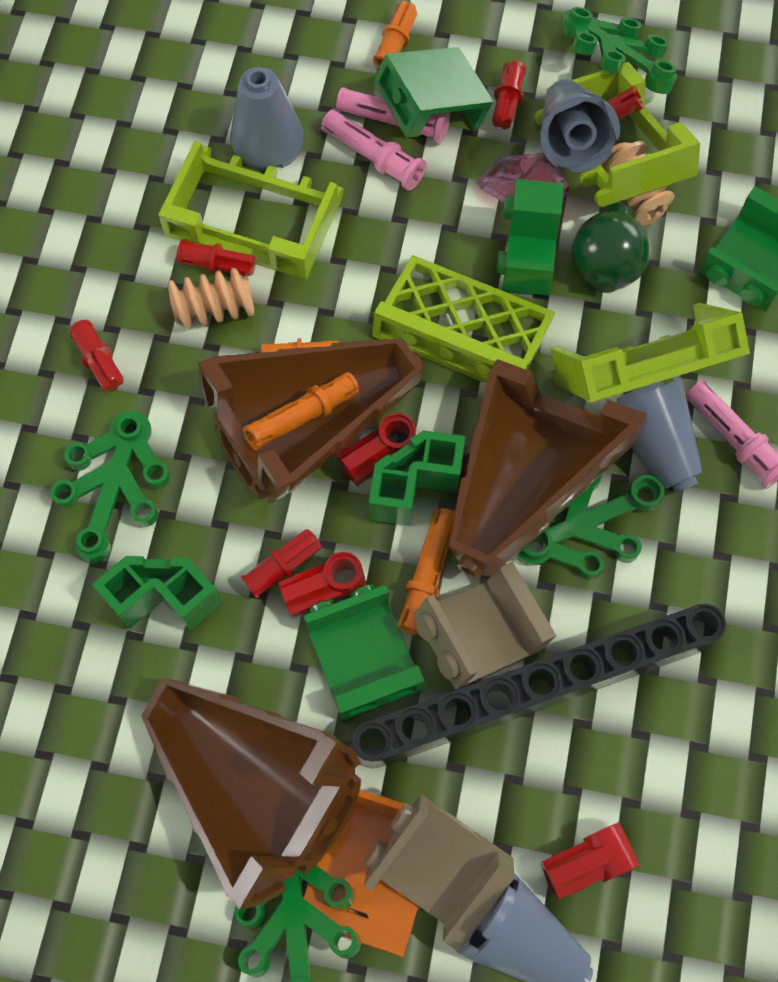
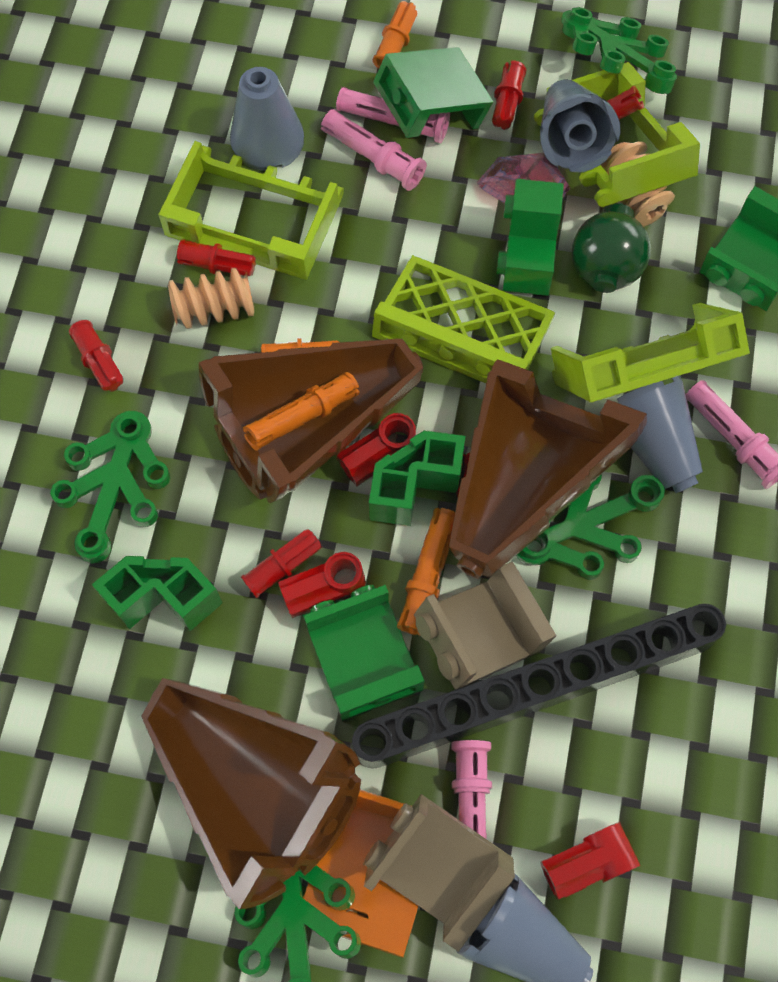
none -> bright pink pin [451,740,492,839]

